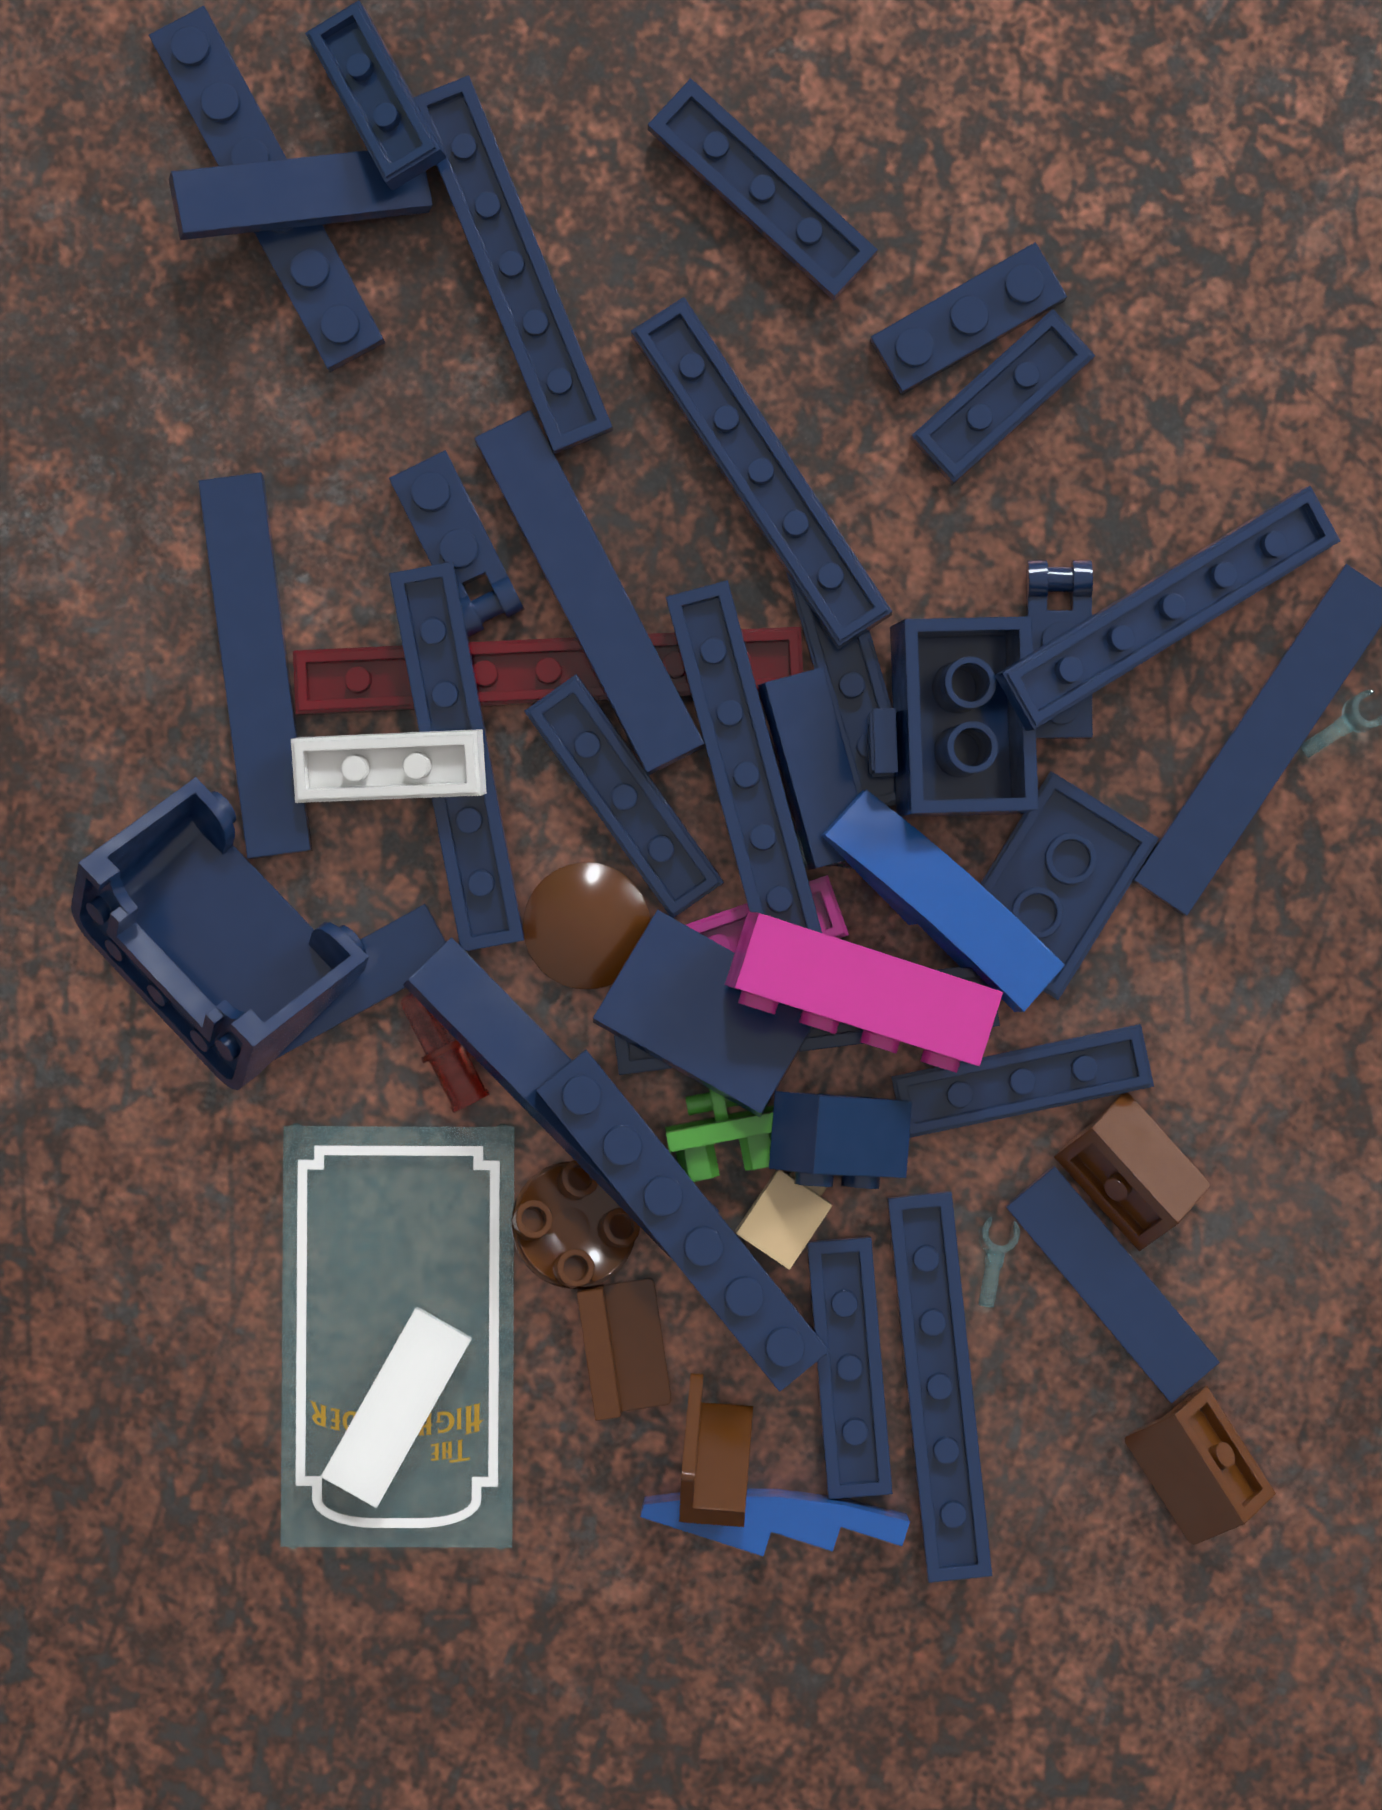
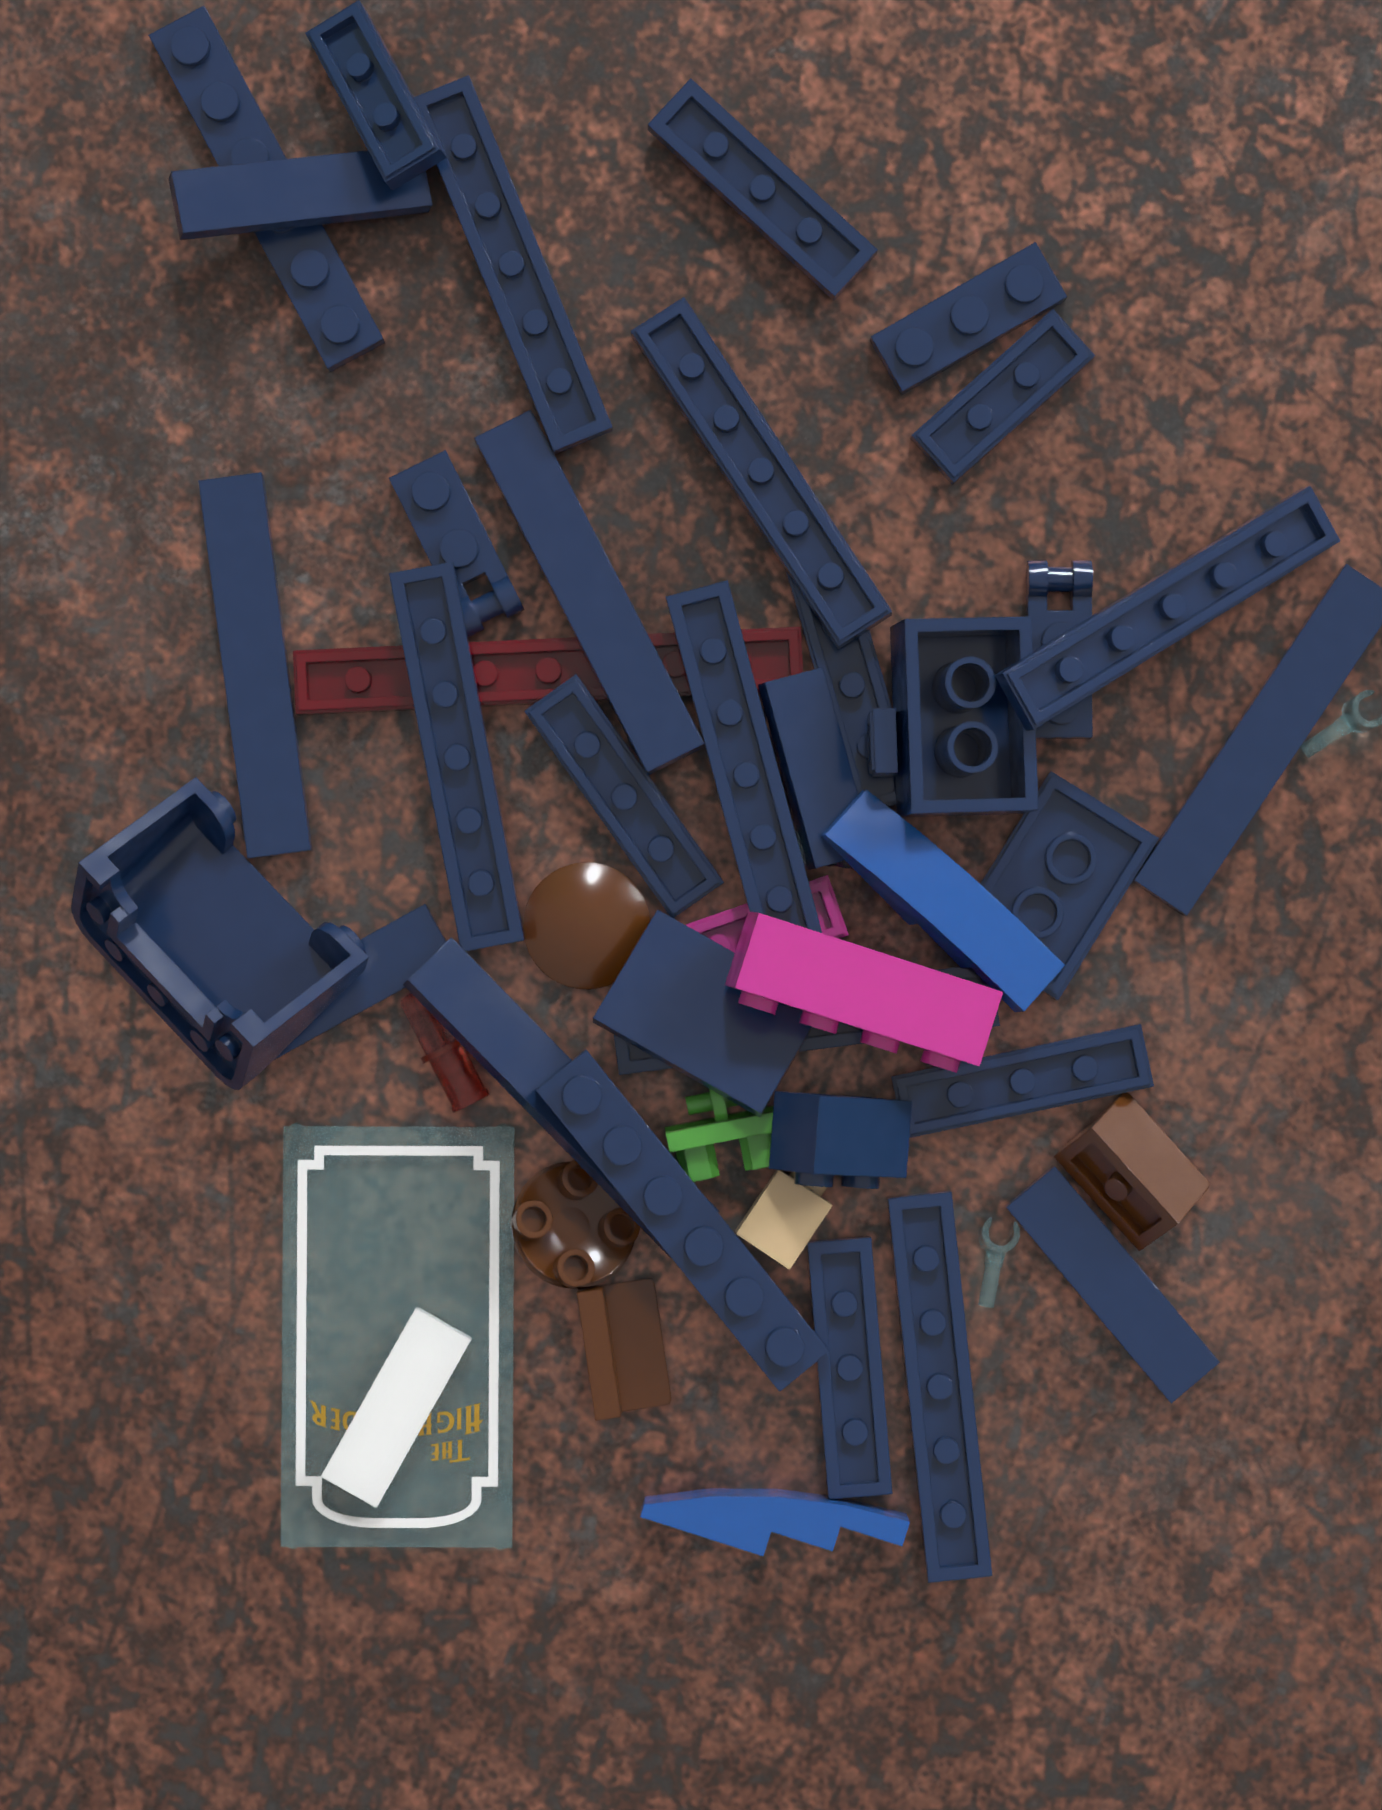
white tile [291,729,487,803] -> none
reddish brown panel [679,1373,753,1527] -> none
reddish brown panel [1125,1386,1276,1545] -> none

